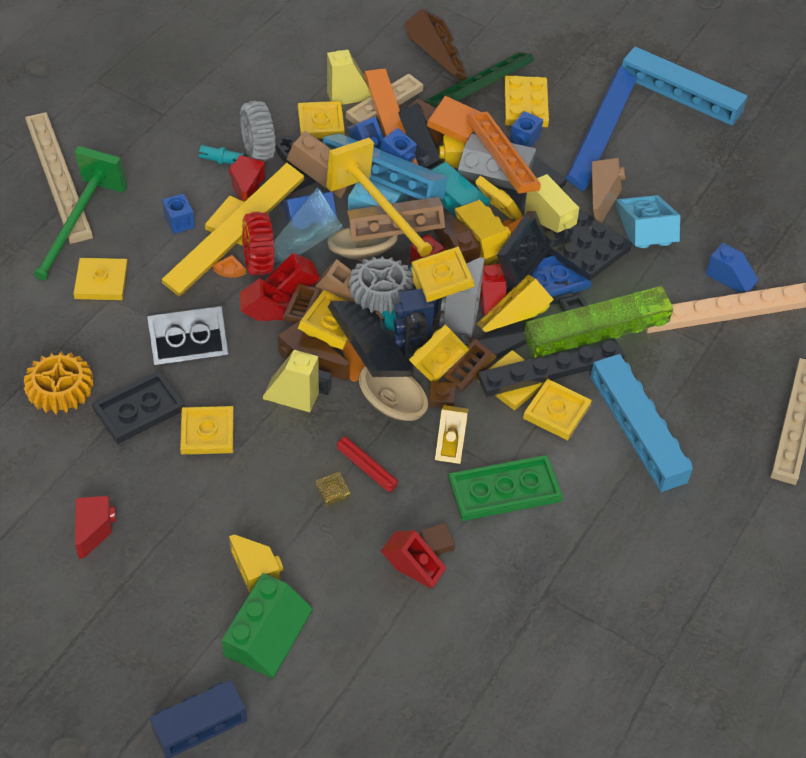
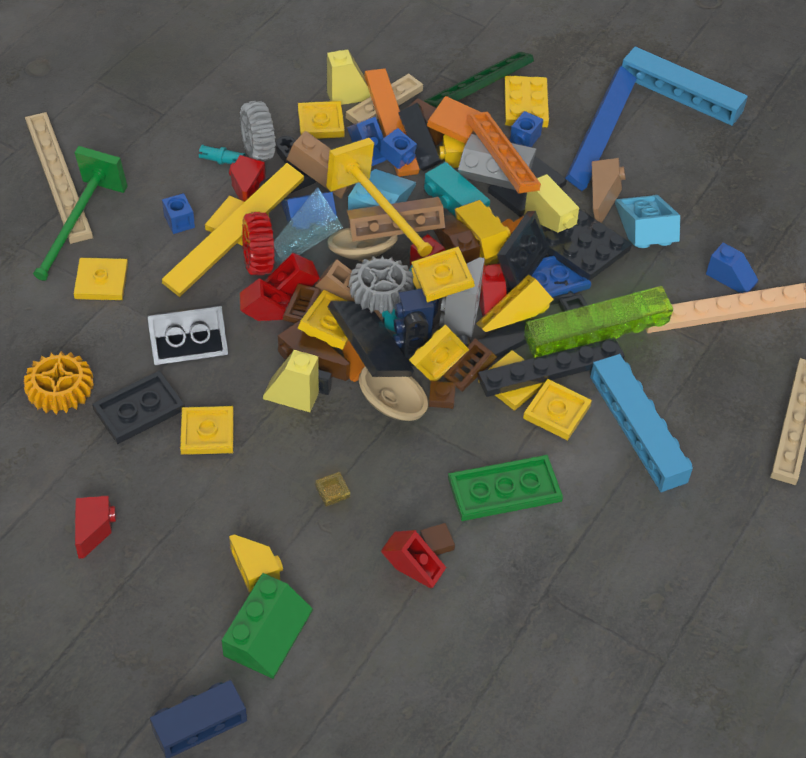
orange tile [213,255,246,278] -> none
dark azure brick [323,133,448,200] -> none
red axle [337,437,398,492] -> none
reddish brown wedge [404,9,468,80] -> none
yellow slope [435,405,469,464] -> none
yellow plate [475,176,523,221] -> none

